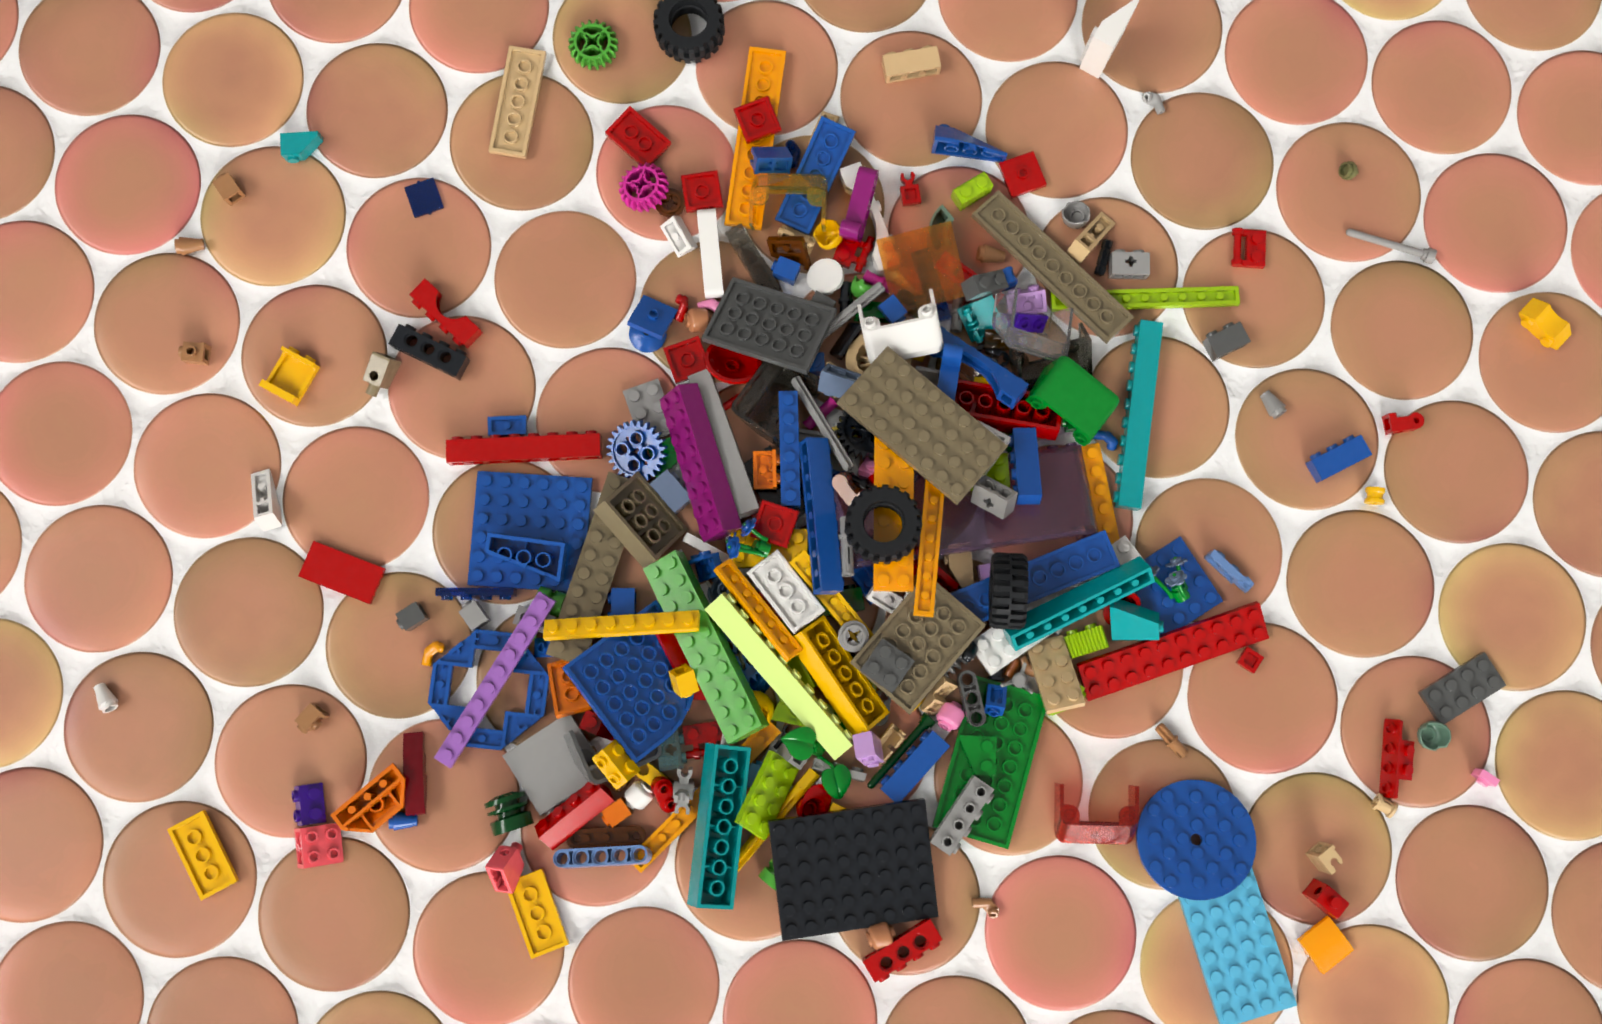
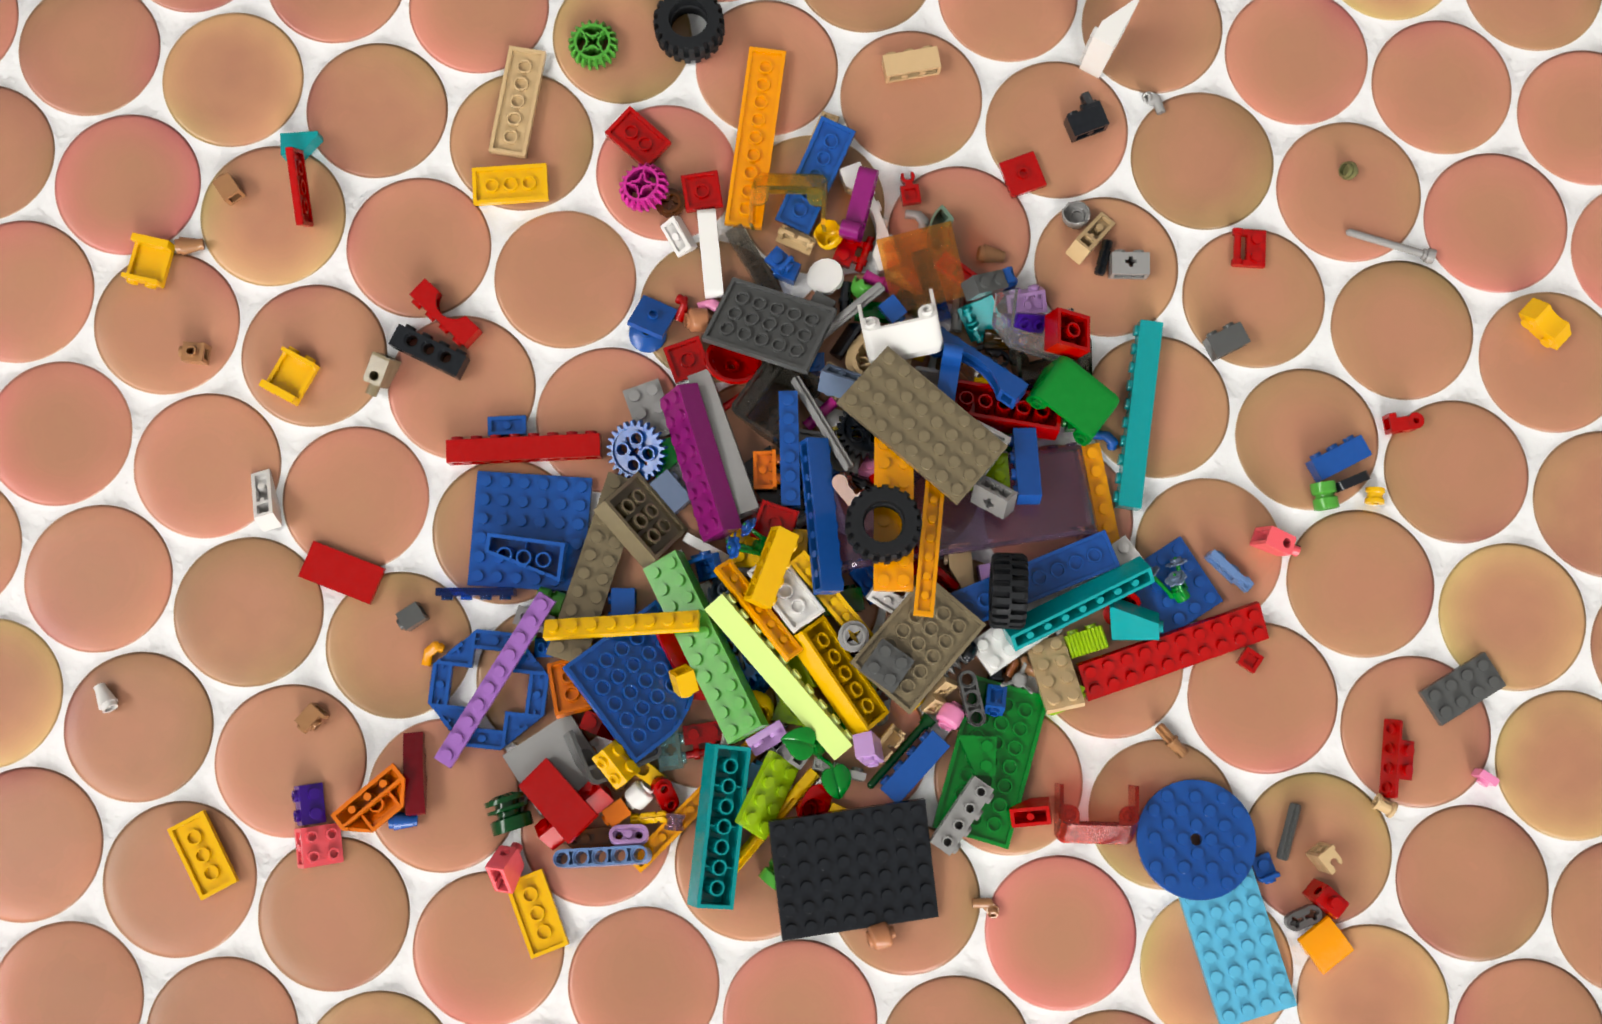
clear blue piece [404,178,444,218] -> none
light grey brick [459,600,491,631] -> none
light grey pin [673,766,695,815] -> none
red plate [733,96,782,144] -> none
blue hinge [750,147,793,174] -> none
reddish brown wing [767,236,812,271] -> none
clear blue arm [785,140,801,168] -> none
light grey pin [838,516,854,577] -> none
red brick [862,918,943,983] -> none
blue wedge [931,124,1007,163] -> none
lime brick [951,171,993,211] -> none
dark tan plate [971,190,1134,344] -> none
lime plate [1050,286,1240,312] -> none
light grey cone [1260,390,1287,419] -> none
sand green hair [1417,721,1451,751] -> none
none -> yellow panel [120,232,175,290]
none -> red tile [285,147,314,227]
none -> yellow plate [472,163,549,206]
none -> red tile [518,758,599,844]
none -> lavender plate [609,824,649,846]
none -> yellow axle [630,810,668,825]
none -> wheel [664,813,686,831]
none -> yellow brick [743,526,799,609]
none -> lavender bracket [745,720,787,756]
none -> blue bracket [764,246,794,276]
none -> light grey arm [905,209,930,230]
none -> red slope [1009,796,1052,828]
none -> red brick [1044,307,1090,360]
none -> black hinge [1064,91,1110,143]
none -> coral torso [1249,526,1301,557]
none -> blue bracket [1252,852,1281,884]
none -> dark grey axle [1276,803,1301,861]
none -> dark grey beam [1284,904,1322,931]
none -> bright green wheel [1310,480,1340,511]
none -> black beam [1336,470,1370,493]

